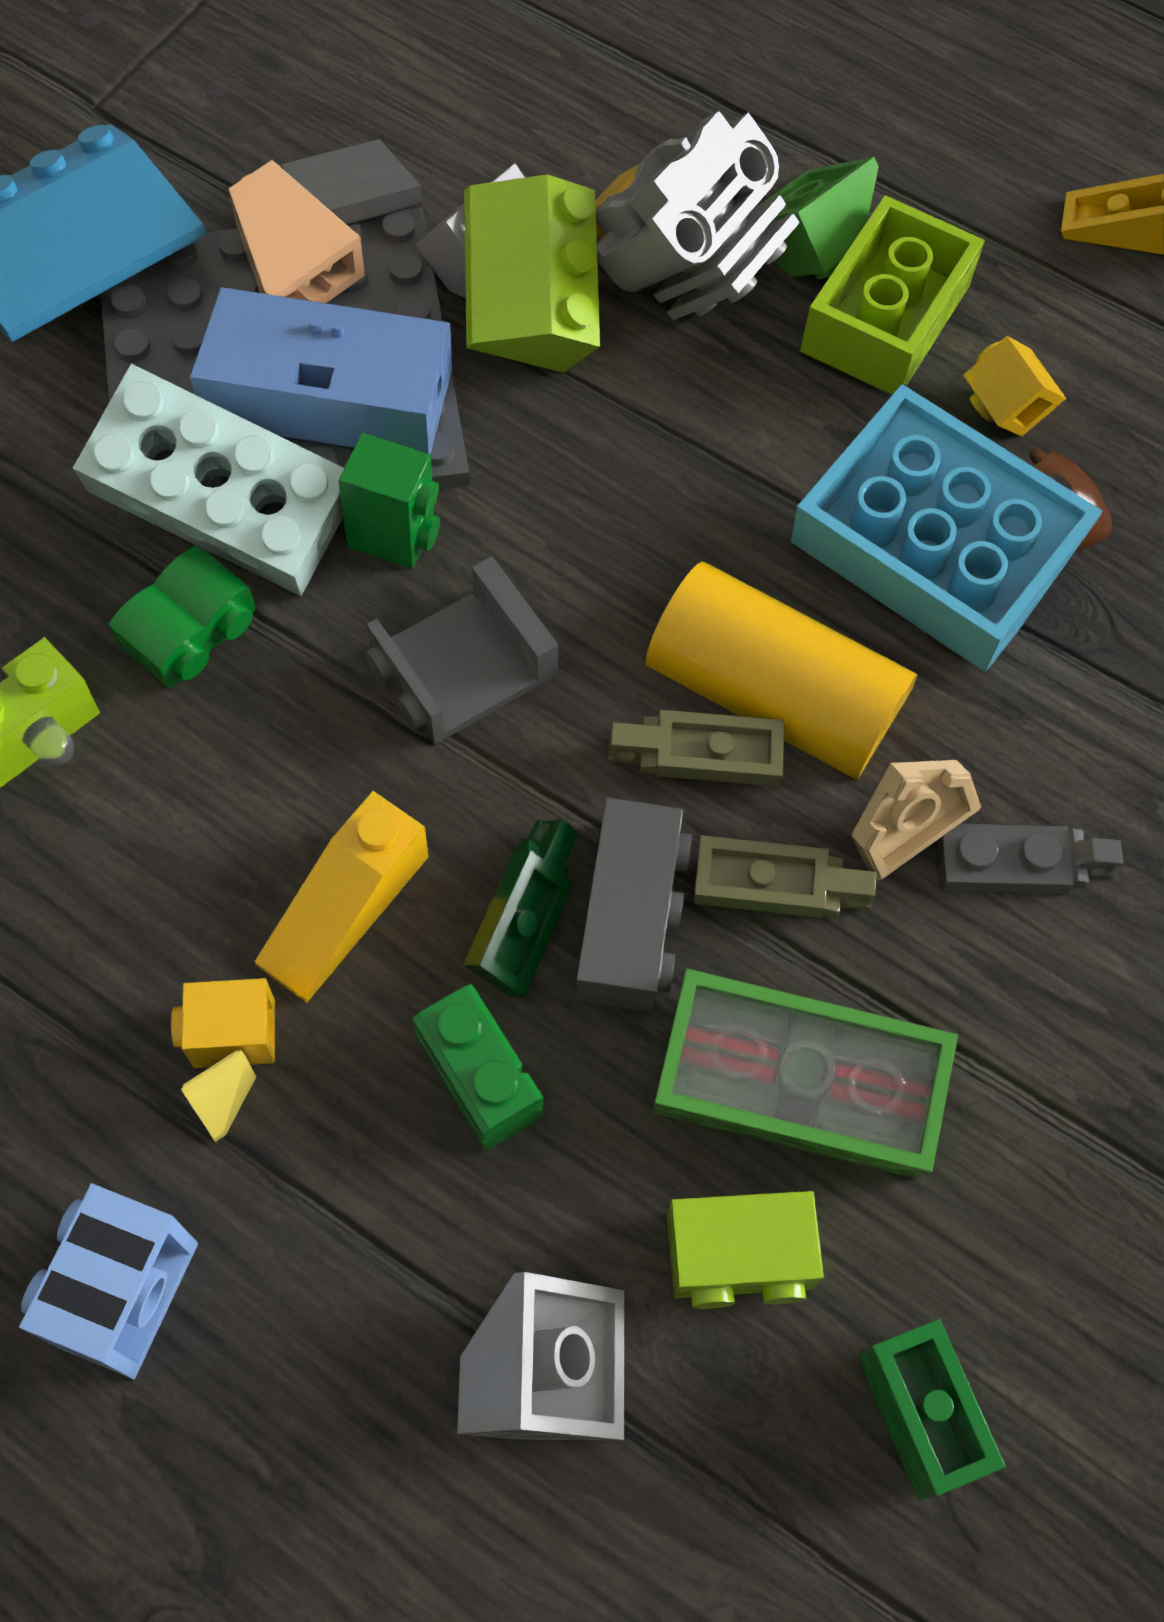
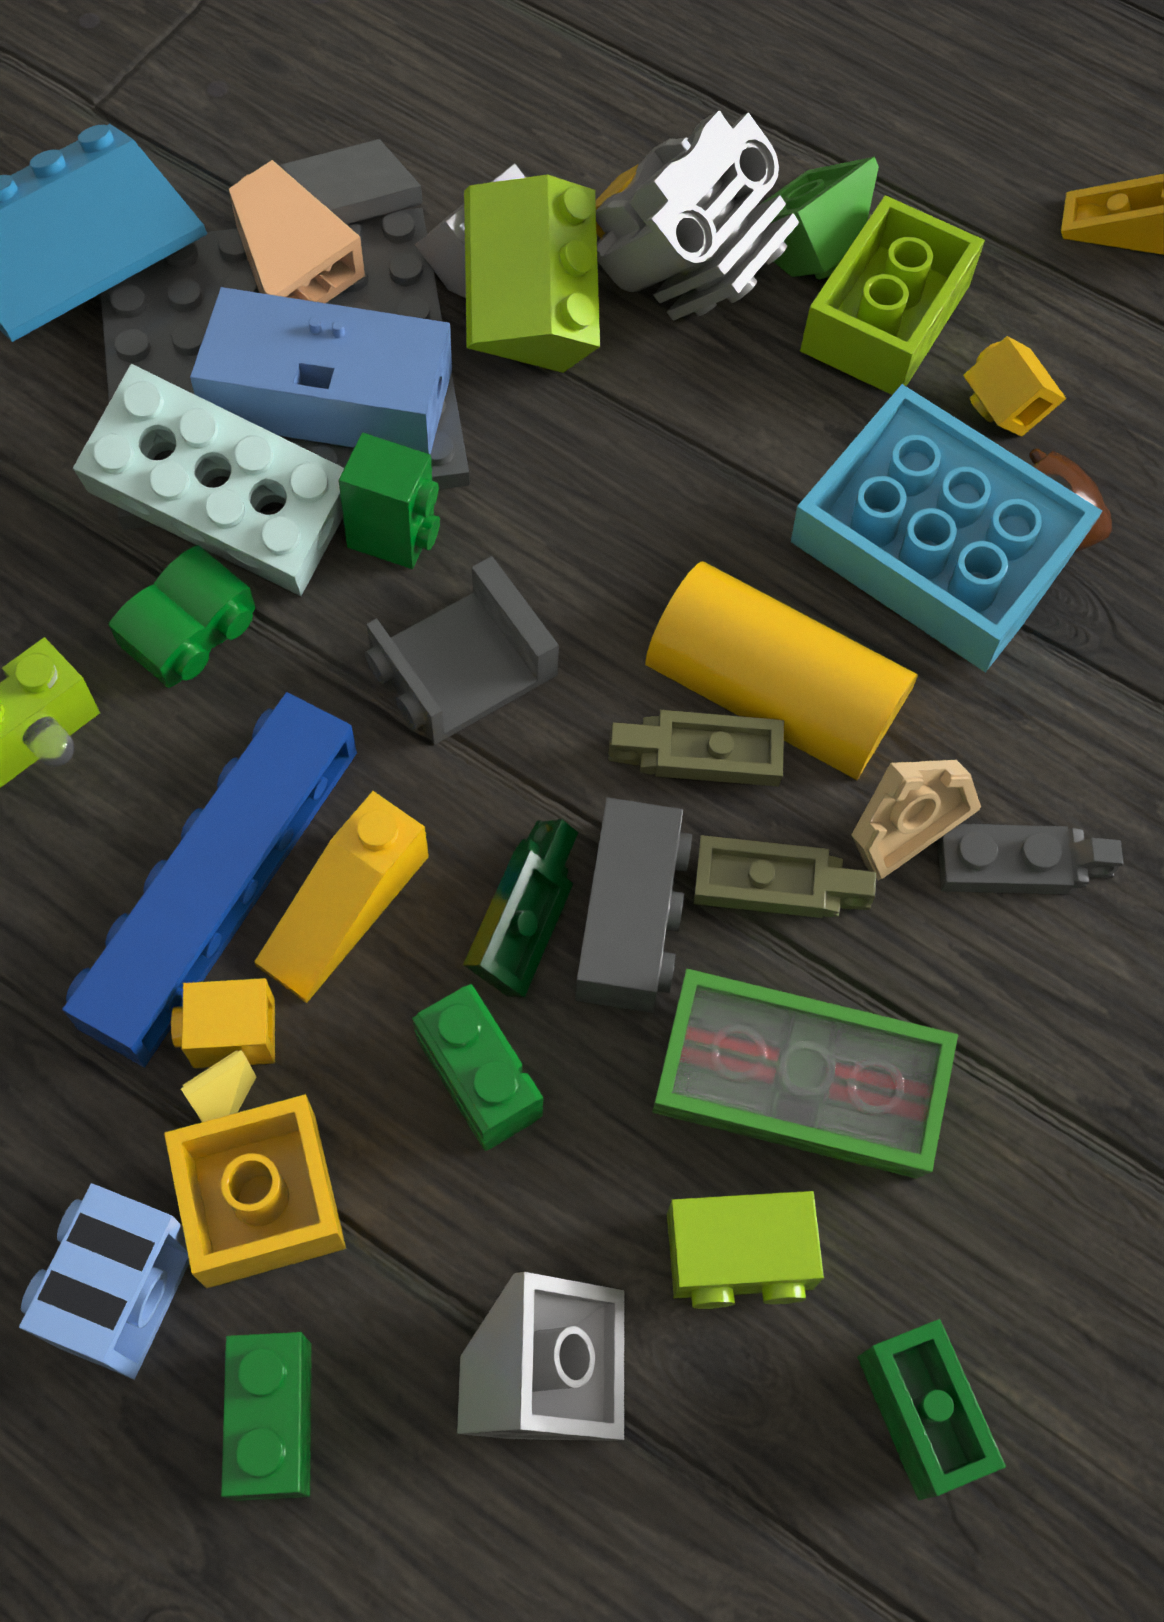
none -> blue brick [62,692,357,1068]
none -> yellow brick [164,1094,346,1288]
none -> green brick [221,1332,312,1501]

